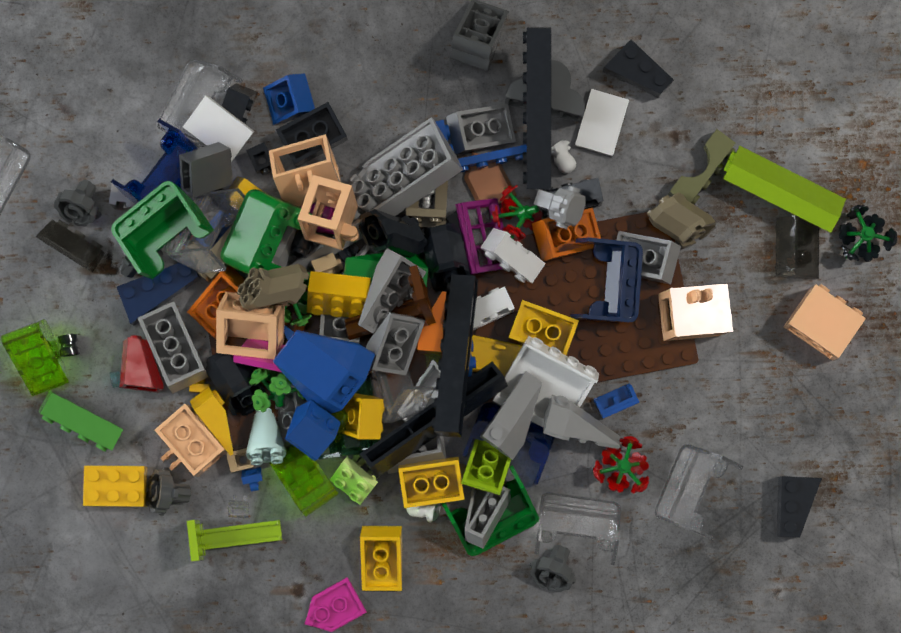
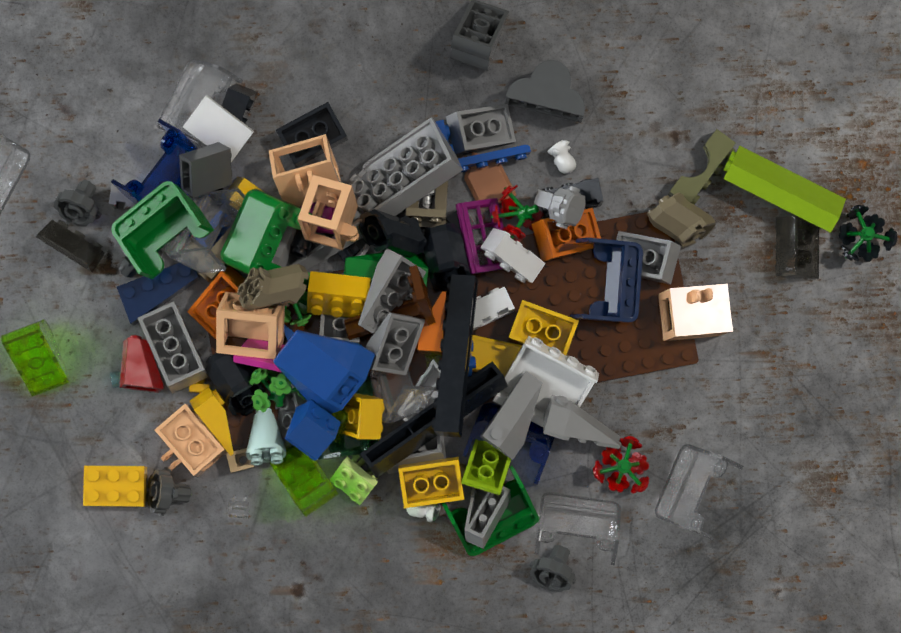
bright green wedge [39,390,123,452] -> none
black wheel [58,334,80,357] -> none
lime bracket [187,520,283,561] -> none
blue tile [241,467,263,492] -> none
black brick [246,142,272,175] -> none
blue slope [263,73,315,125] -> none
dark pink tile [305,577,367,632] -> none
tan brick [311,253,344,274] -> none
yellow slope [360,526,403,591] -> none
black brick [523,27,552,189] -> none
white tile [575,89,629,157] -> none
blue hinge [593,383,640,419] -> none
black wedge [602,40,674,98] -> none
black wedge [777,476,822,538] -> none
light nougat container [784,284,866,361] -> none

